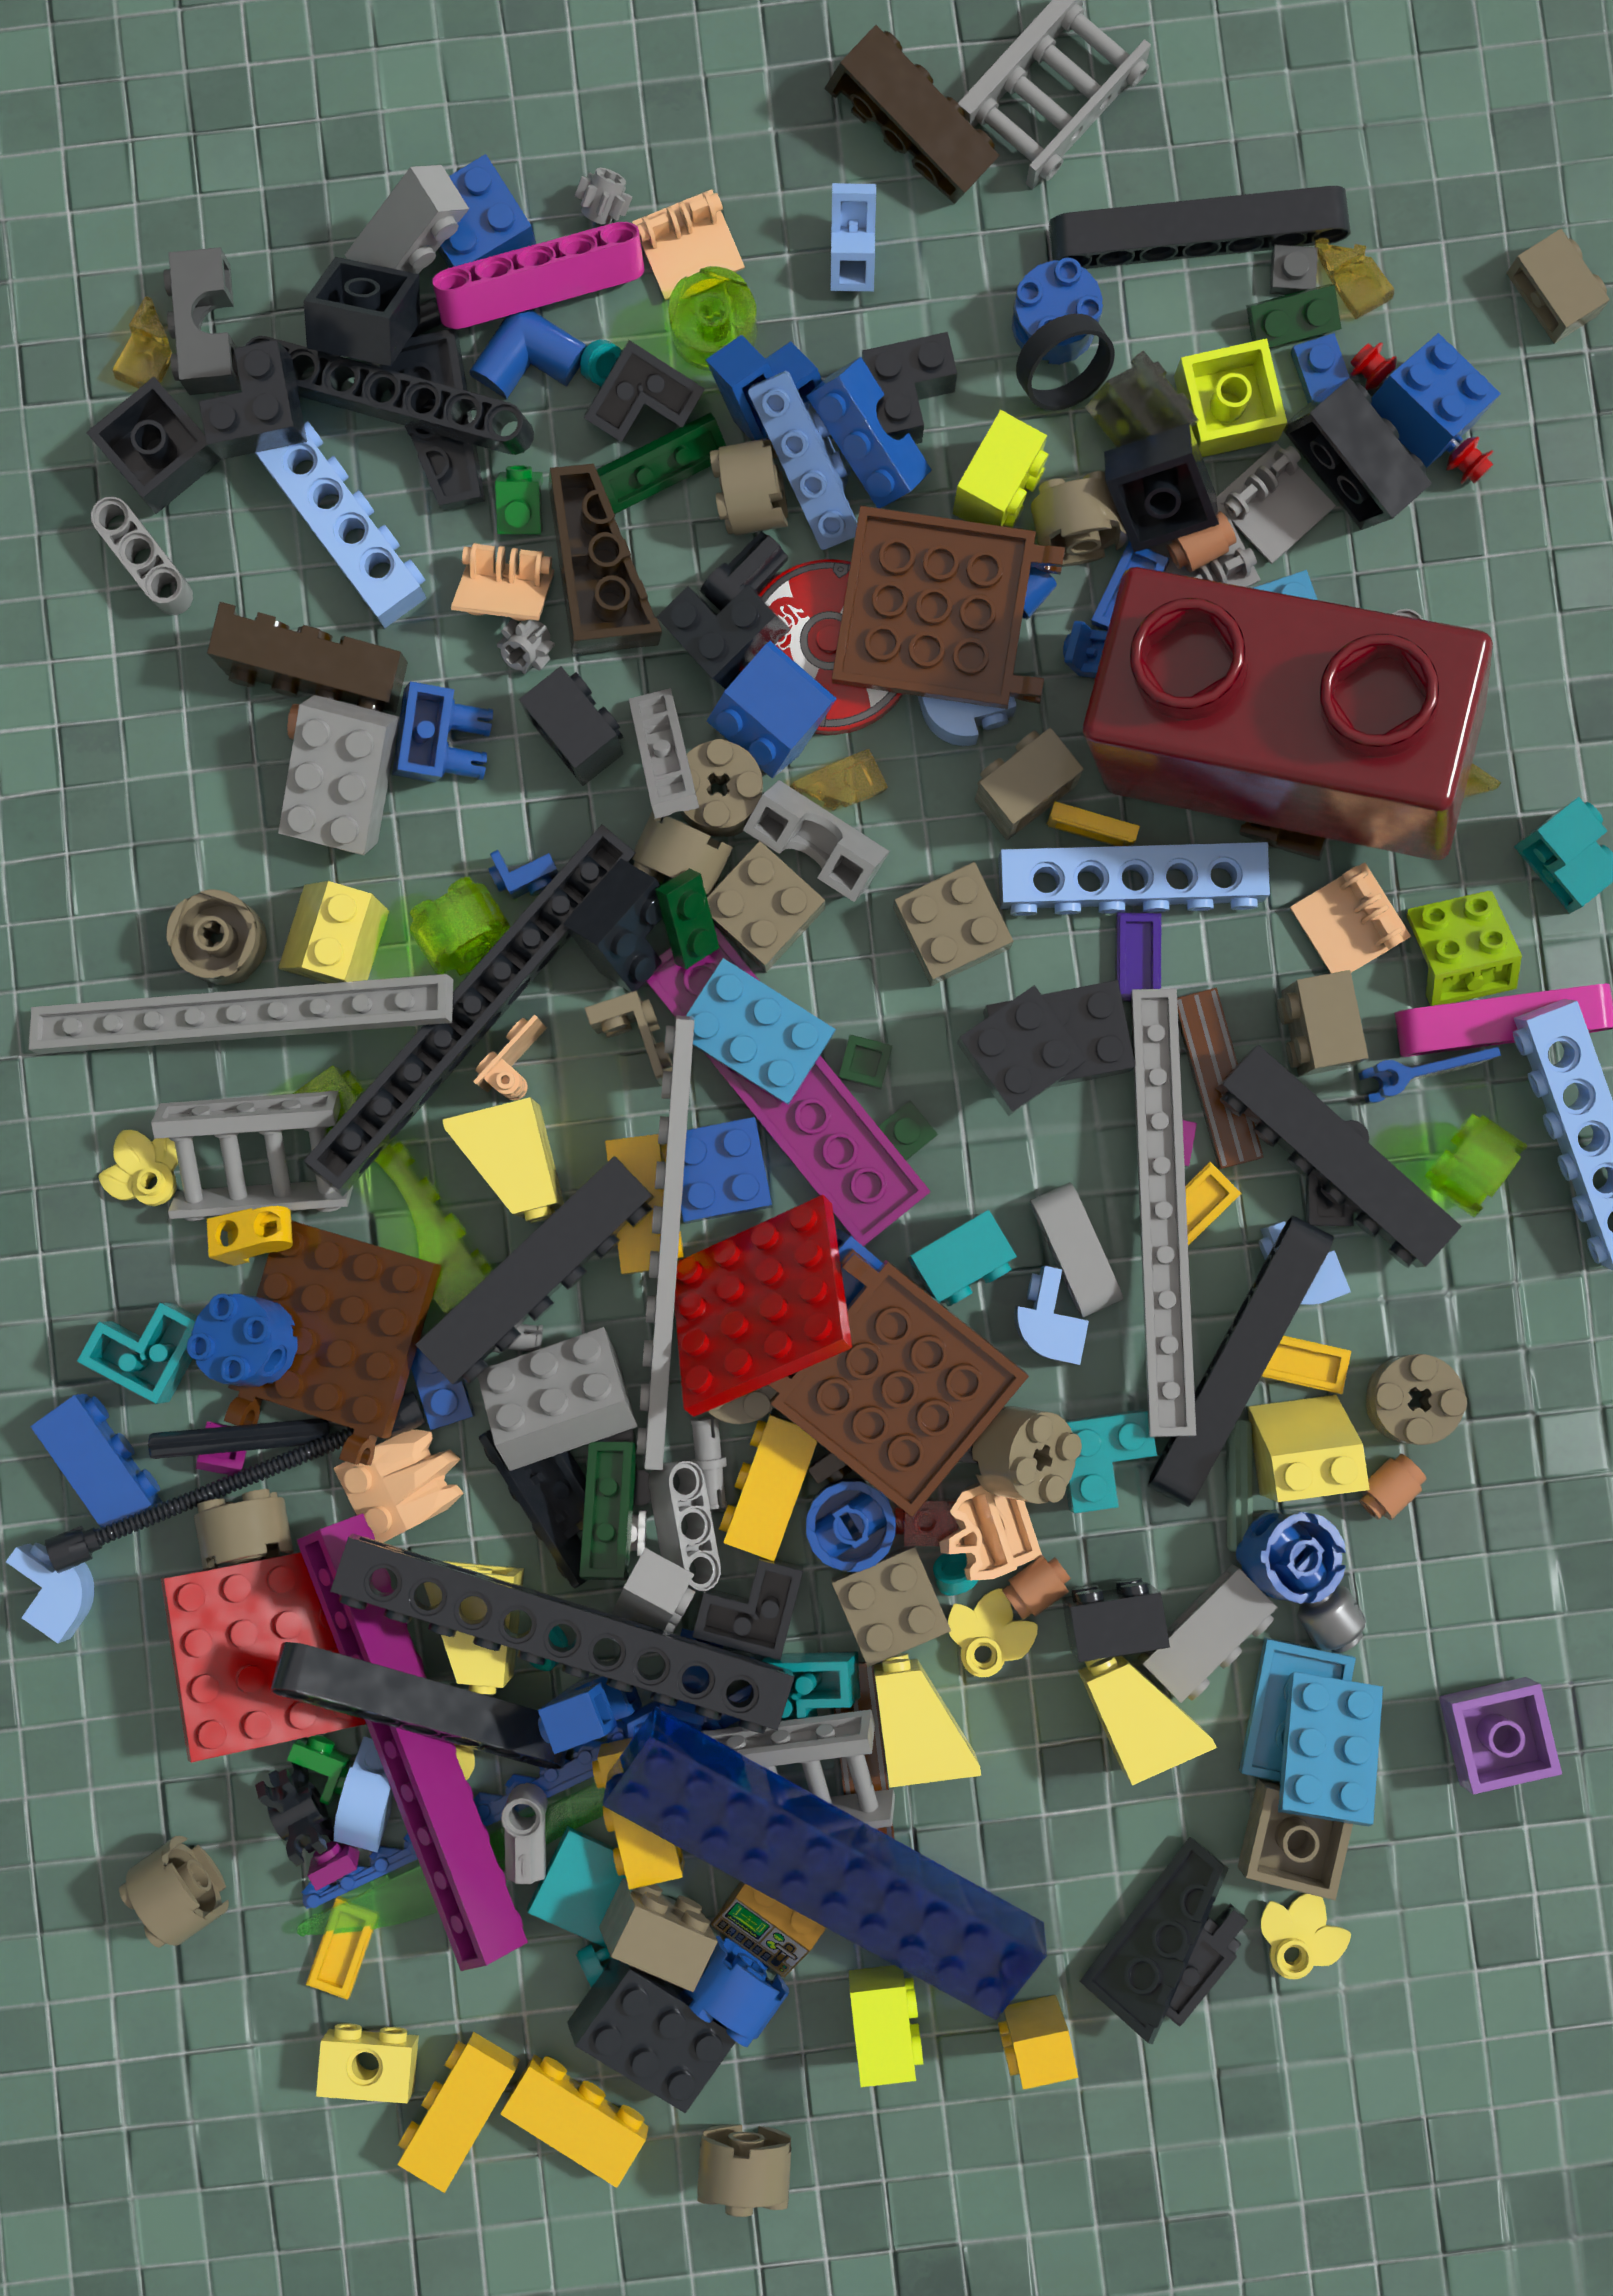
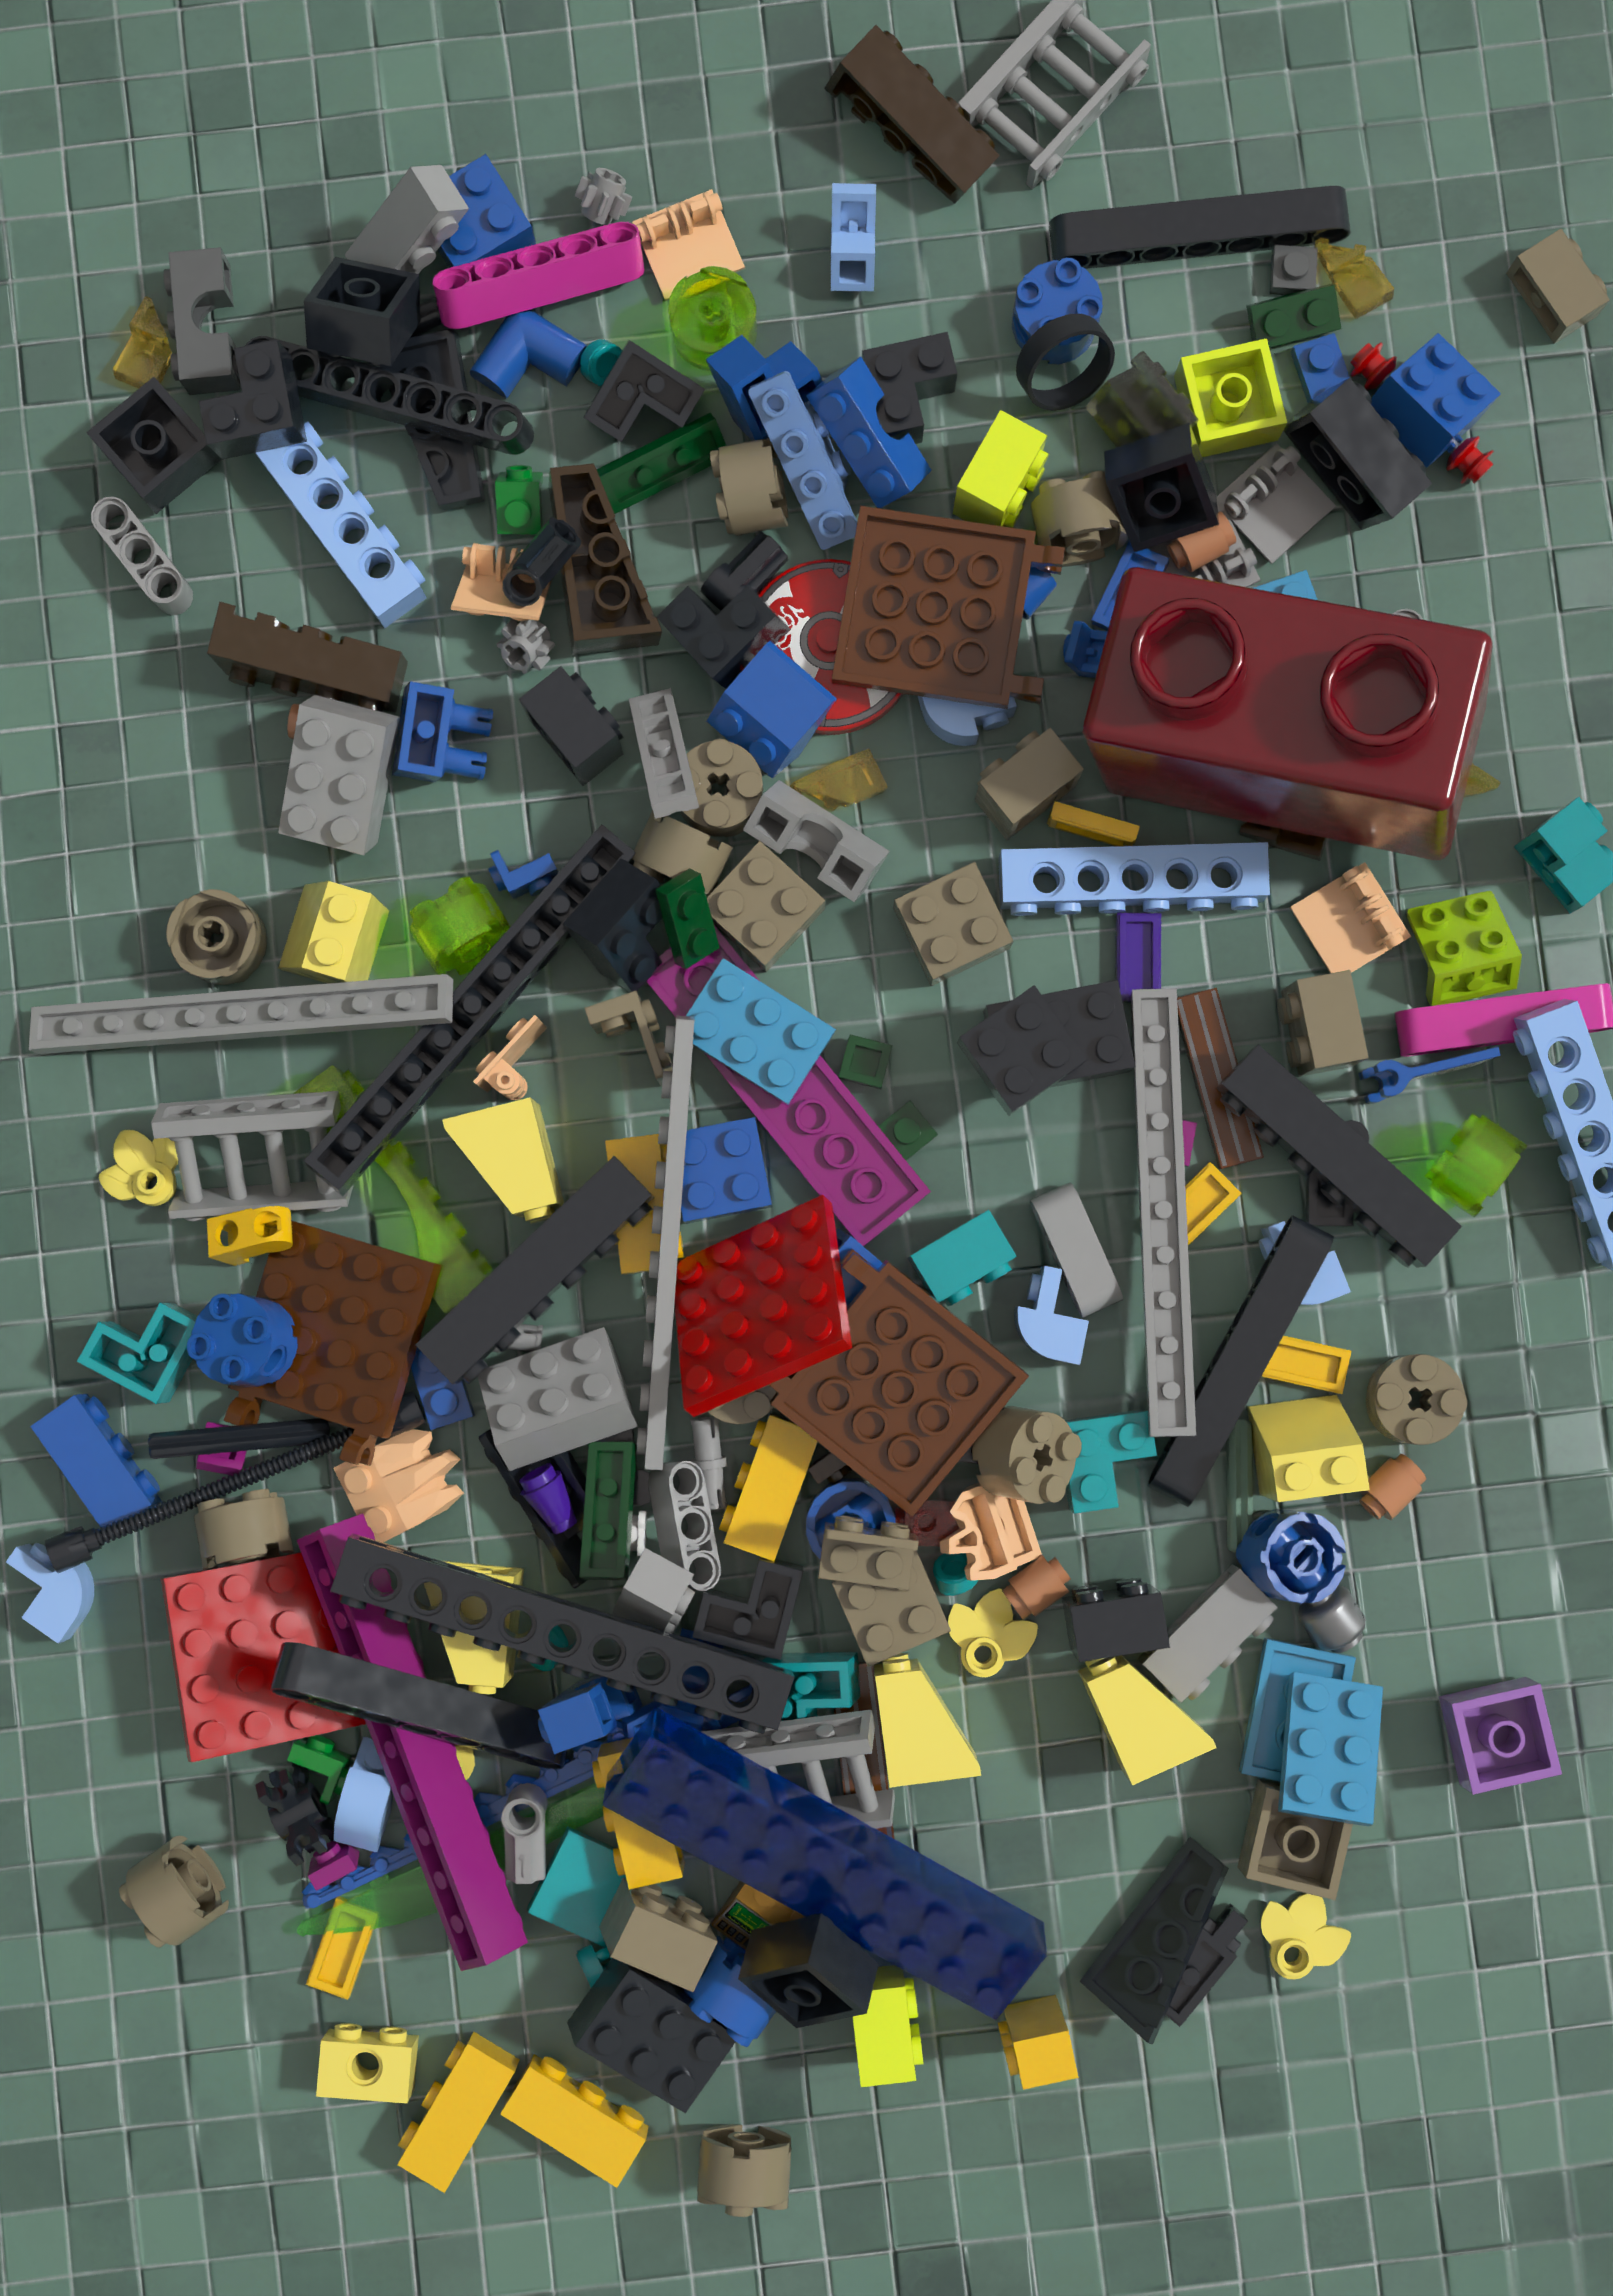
none -> black piece [502,517,582,606]
none -> dark purple cone [519,1463,577,1534]
none -> black brick [738,1913,879,2028]
none -> dark tan bracket [818,1516,919,1590]

